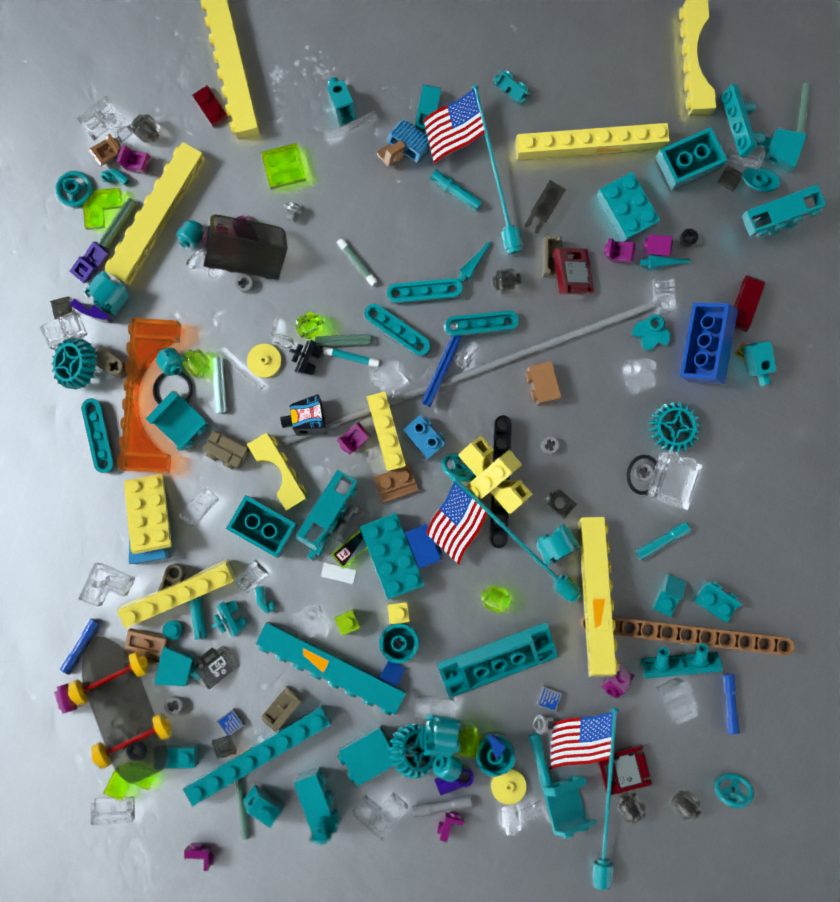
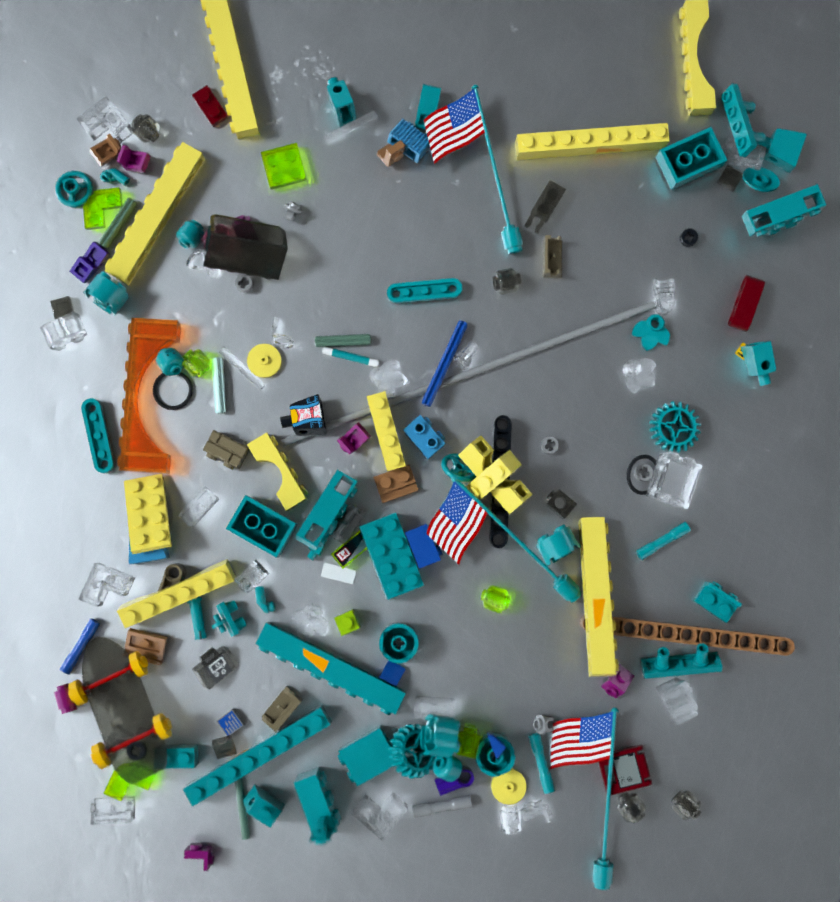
teal gear [51,337,98,390] -> none
dark purple slope [70,299,114,323] -> none
dark tan piece [95,345,128,378] -> none
teal panel [145,391,209,451] -> none
teal torso [154,646,204,686] -> none
teal plate [163,620,183,640] -> none
light grey bush [164,696,184,715] -> none
black hips [289,340,323,375] -> none
clear neon green head [294,311,324,339] -> none
sand green bar [337,238,378,286] -> none
teal plate [365,304,430,356] -> none
light yellow brick [388,601,409,624] -> none
teal pin [430,169,482,211] -> none
magenta bracket [436,811,465,842] -> none
teal slope [437,622,558,698] -> none
teal plate [444,310,519,336] -> none
teal piece [457,241,491,284] -> none
teal hinge [493,69,531,104] -> none
medium nougat brick [525,361,561,405] -> none
tile [537,686,562,712] -> none
teal panel [543,776,596,839] -> none
dark red container [553,248,594,295] -> none
teal brick [596,171,660,242] -> none
magenta bracket [604,238,636,263] -> none
teal piece [640,255,691,270] -> none
magenta brick [644,234,674,256] -> none
teal slope [652,574,686,617] -> none
blue brick [680,302,738,384] -> none
teal piece [715,773,754,808] -> none
blue piece [723,674,740,734] -> none
sand green bar [797,83,811,133] -> none

